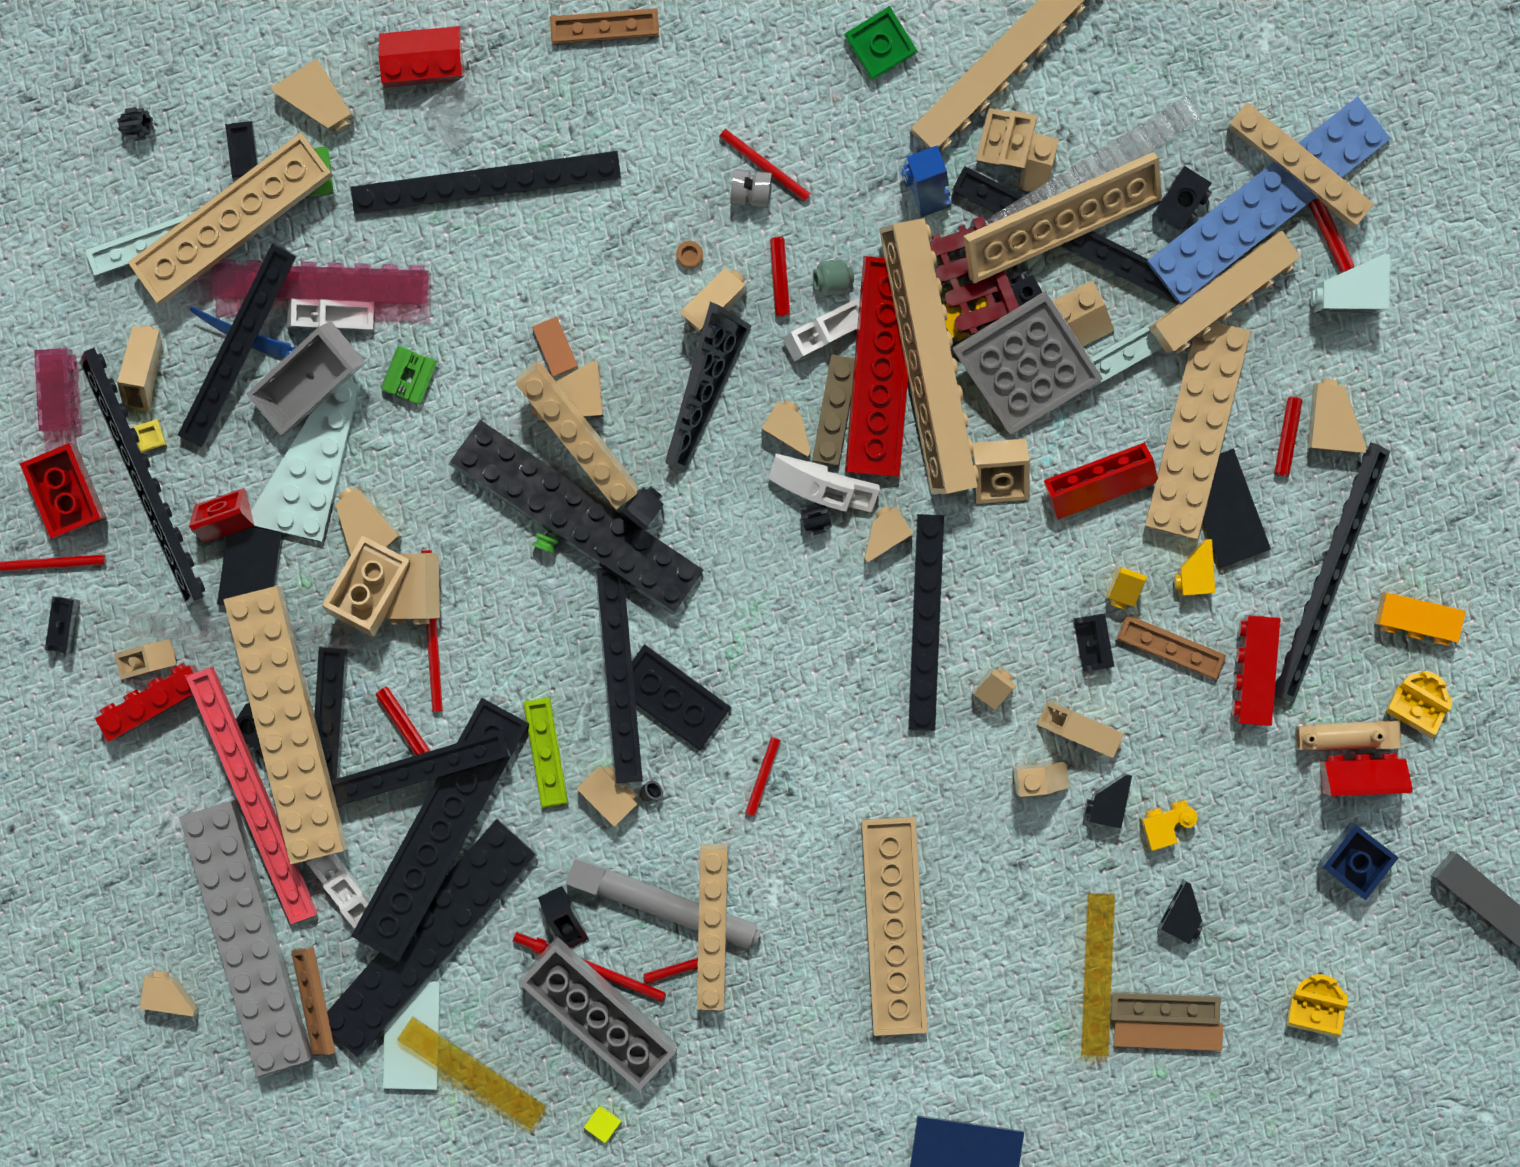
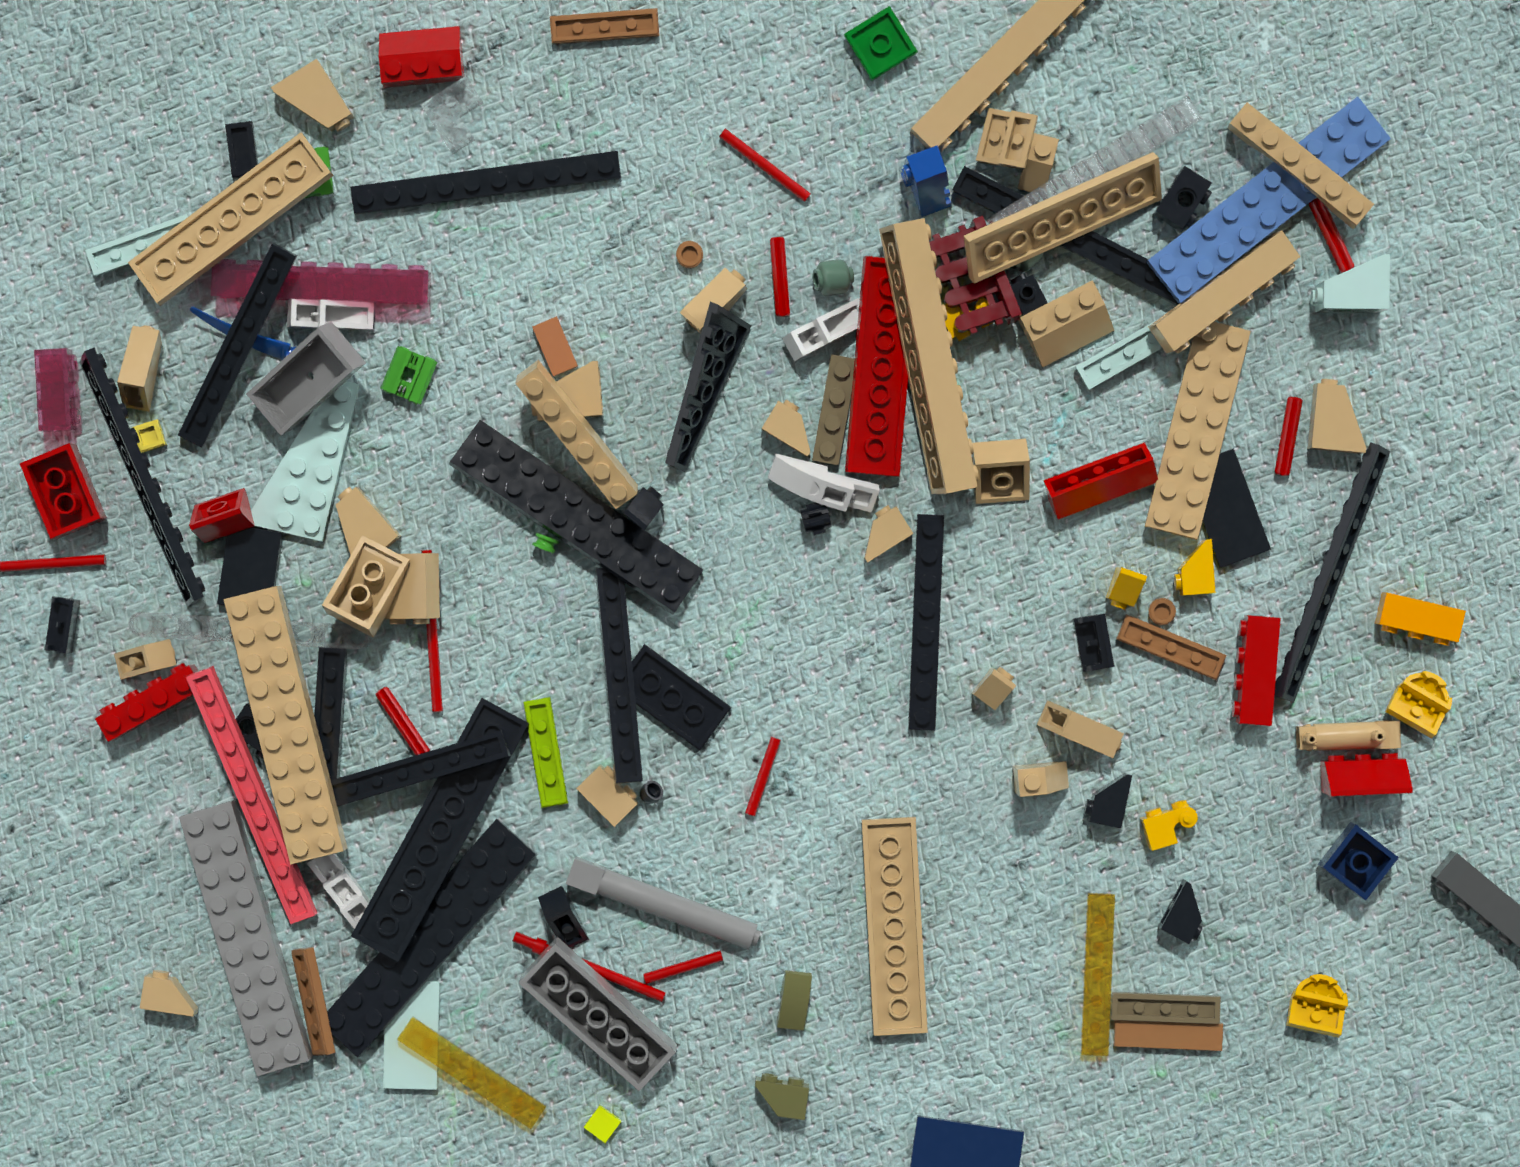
black gear [117,107,154,141] -> none
tan arch [697,843,728,1010] -> none
light grey wheel [730,169,772,208] -> none
light grey plate [953,291,1103,435] -> none
none -> olive slope [755,1073,809,1120]
none -> olive slope [776,970,812,1031]
none -> medium nougat tile [1148,598,1176,625]

